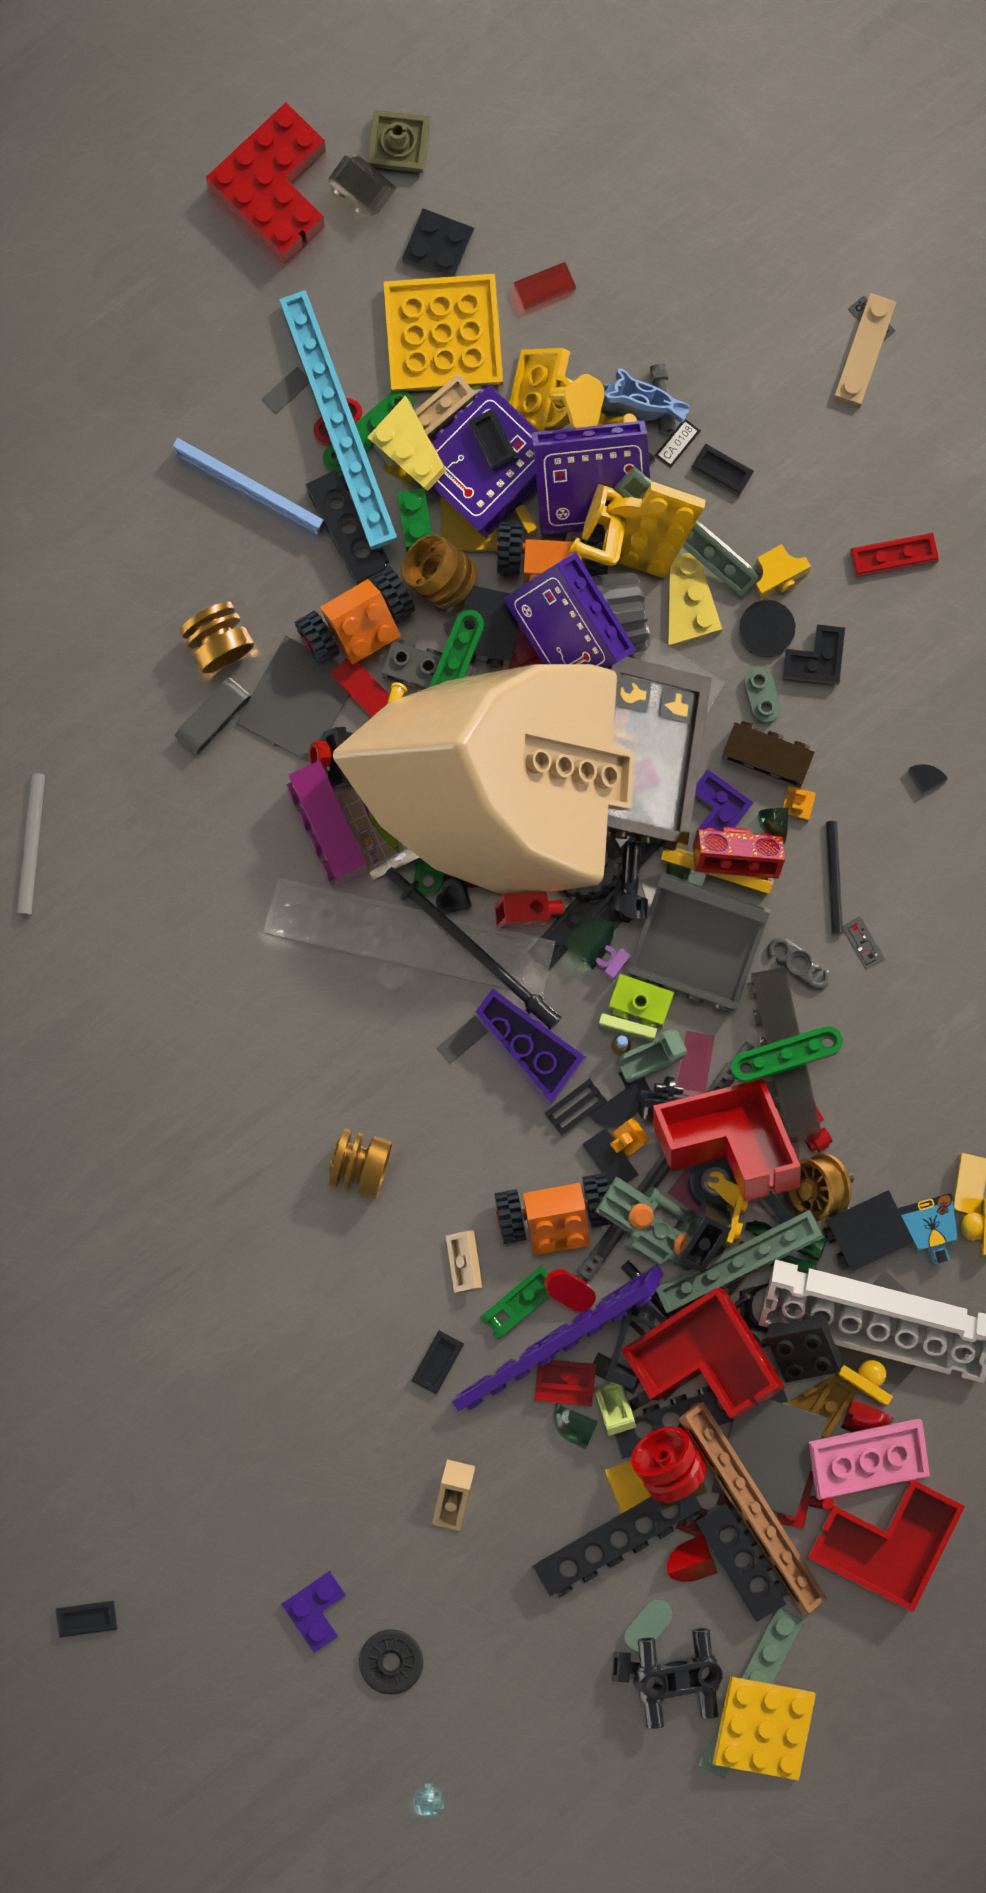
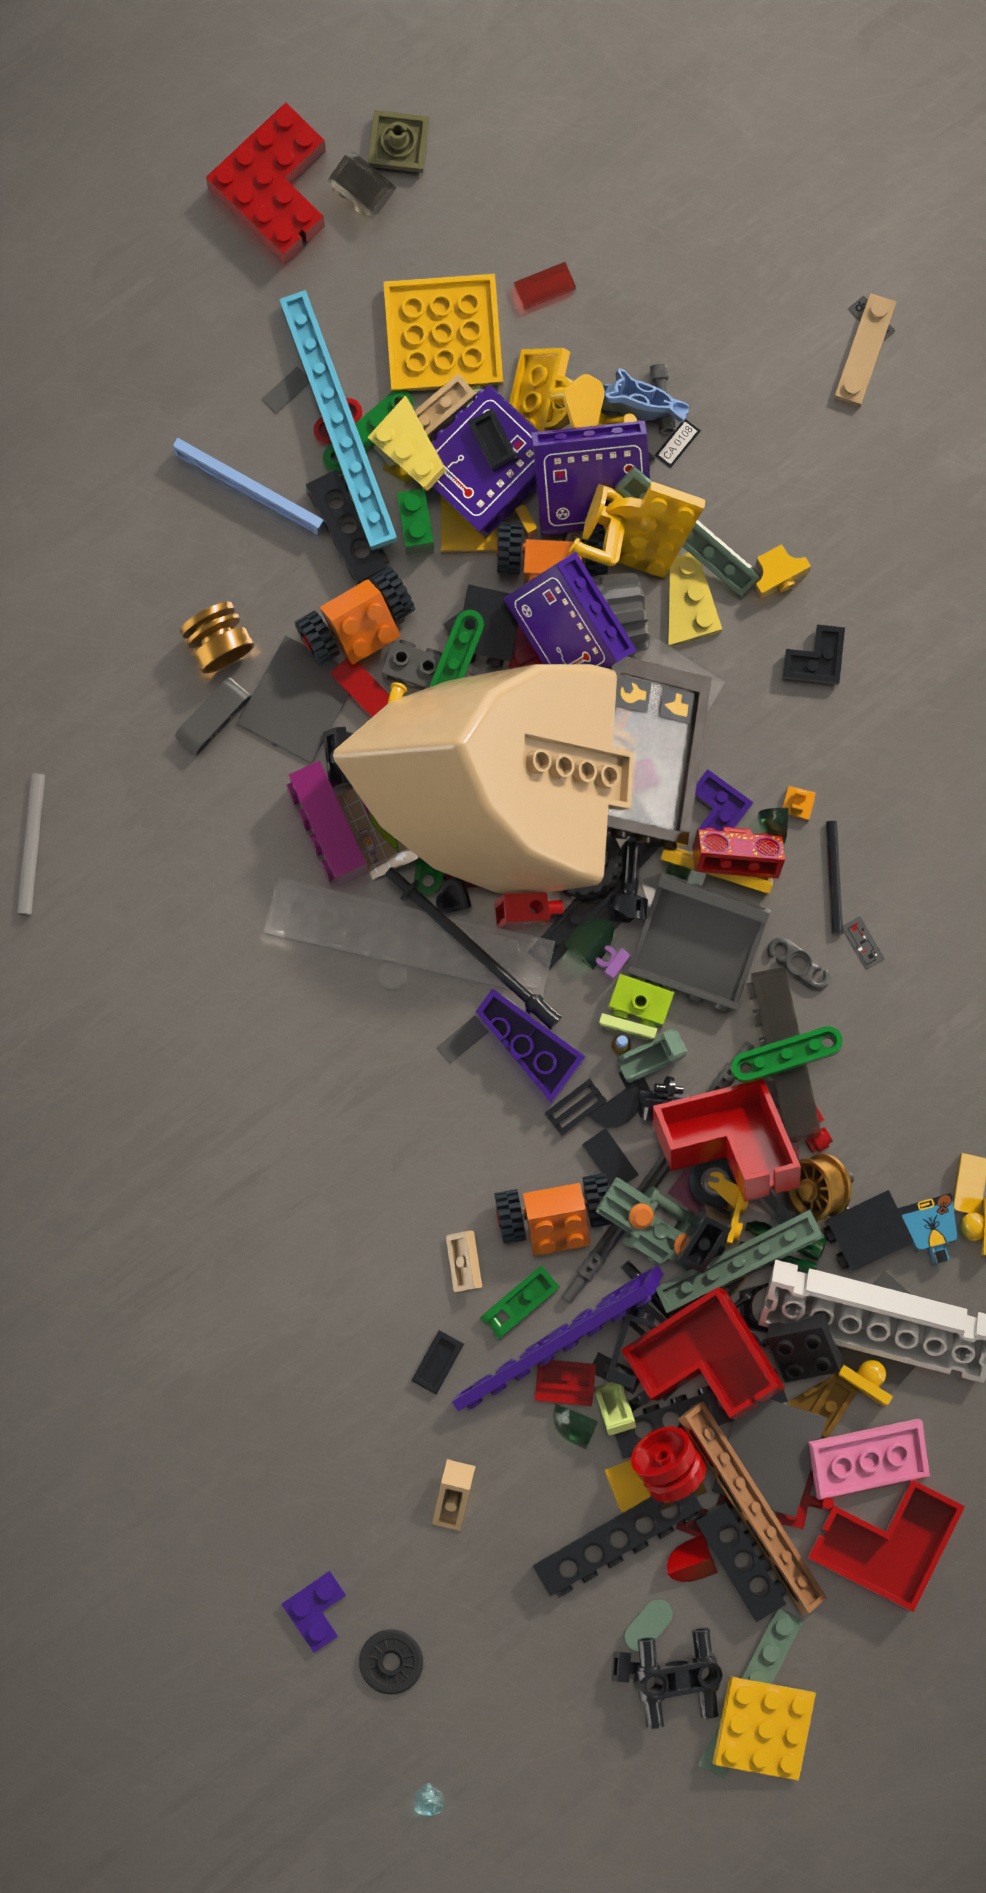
black tile [56,1600,118,1638] -> none
red tile [308,741,332,769] -> none
pearl gold wheel [329,1128,393,1199] -> none
pearl gold wheel [401,534,477,609] -> none
black plate [402,208,474,277] -> none
red tile [544,1269,596,1312] -> none
light orange tile [610,1117,650,1157] -> none
clear pink tile [677,1031,715,1093] -> none
black tile [691,443,754,497] -> none
dark brown brick [721,721,815,788] -> none
black tile [739,600,796,657] -> none
sand green plate [744,667,780,724] -> none
red brick [841,1399,894,1433] -> none
red tile [850,532,939,577] -> none
black tile [908,764,948,794] -> none

